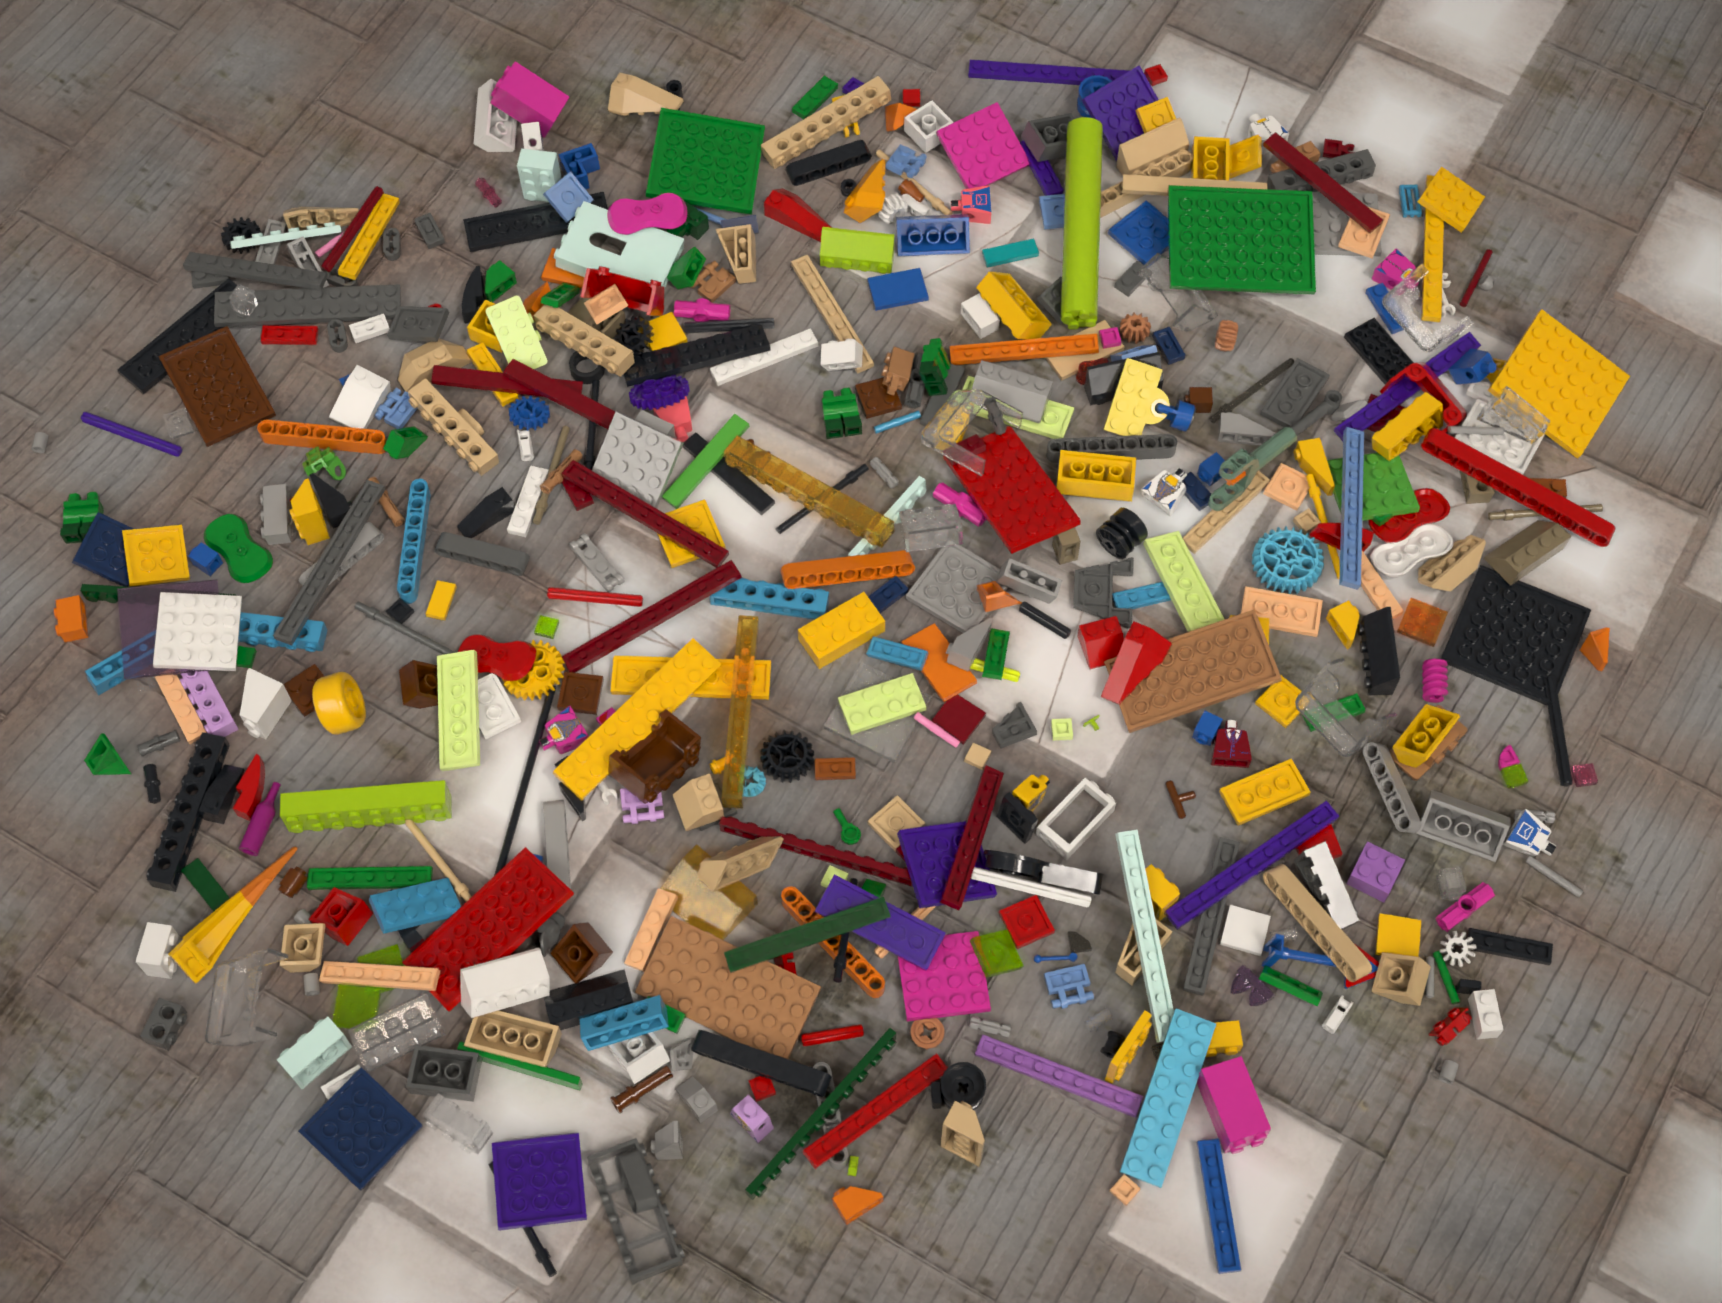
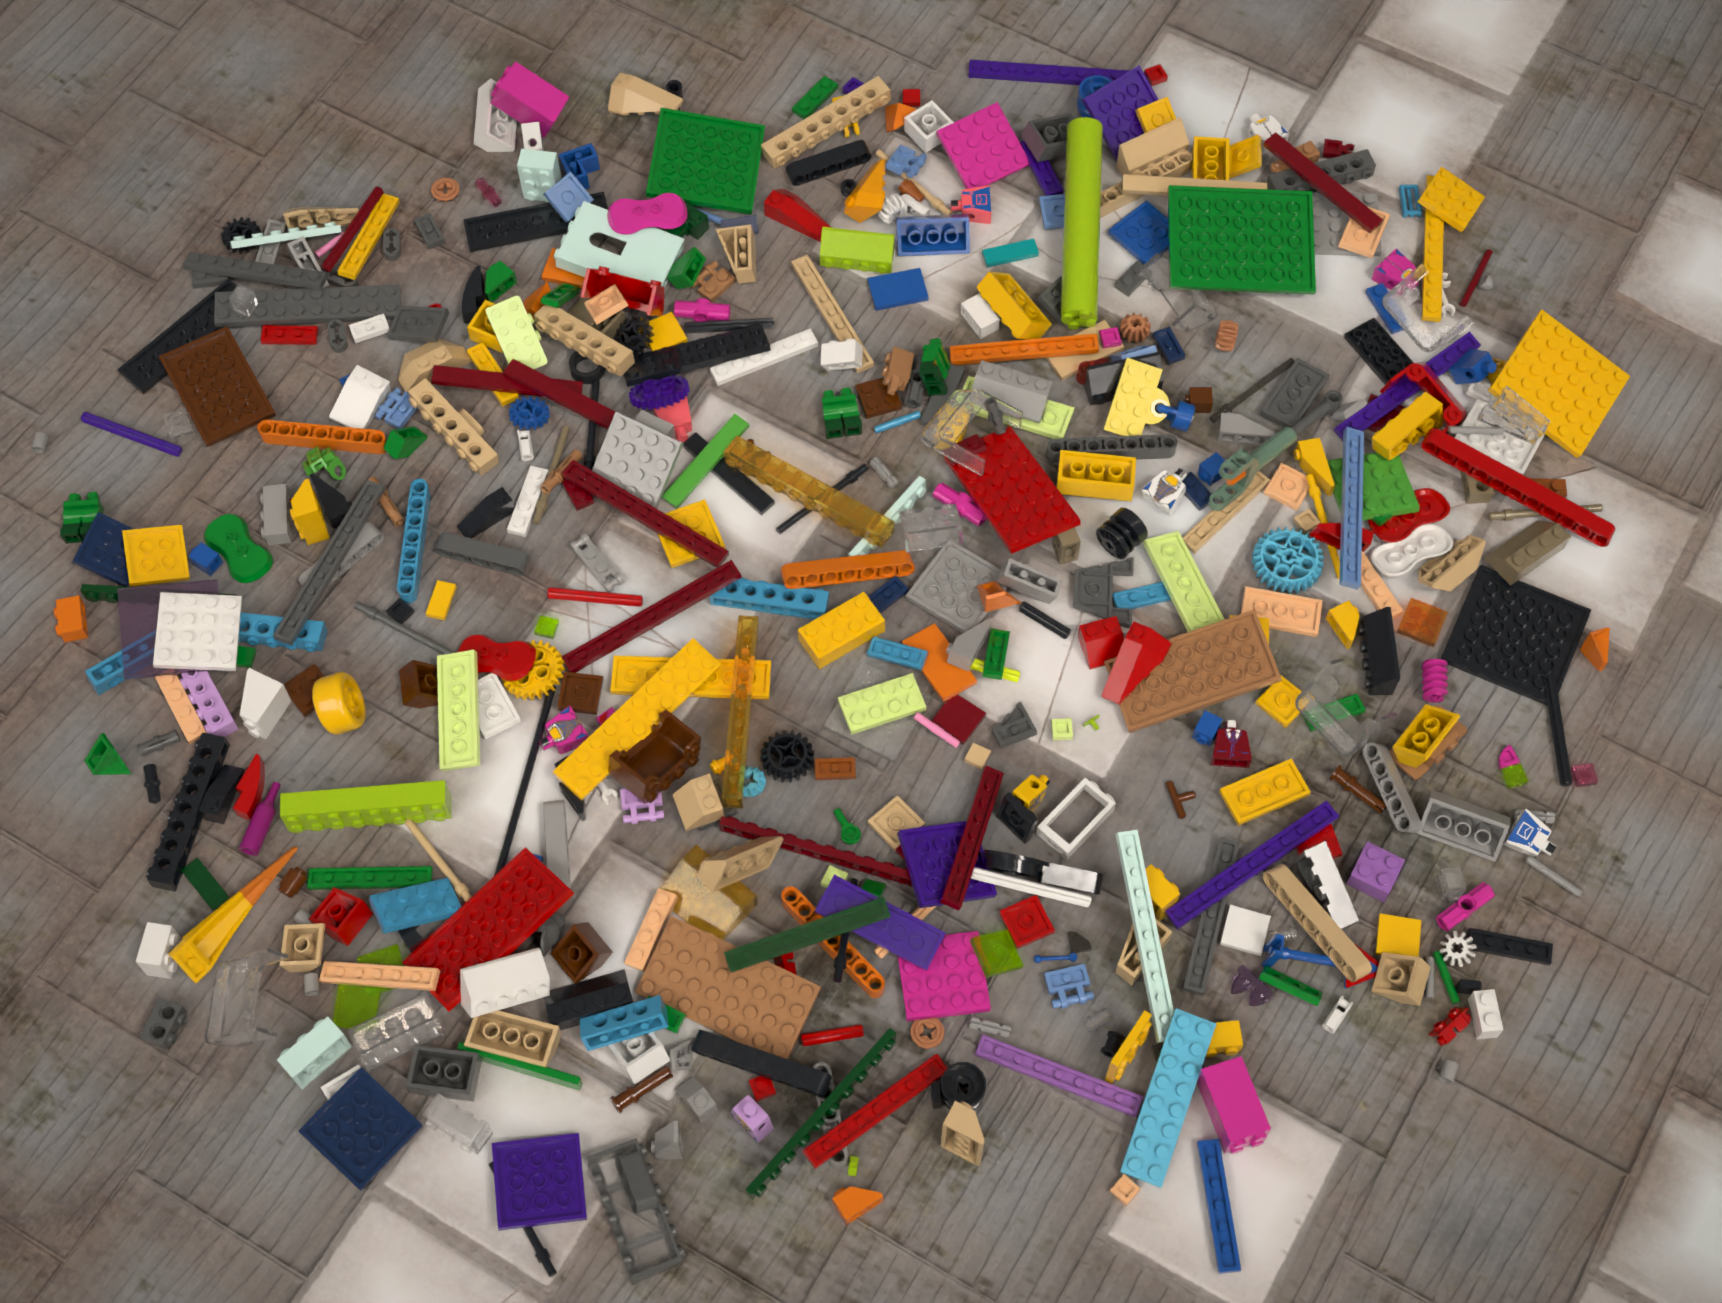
none -> nougat gear [431,178,460,203]
none -> reddish brown pin [1329,765,1386,815]

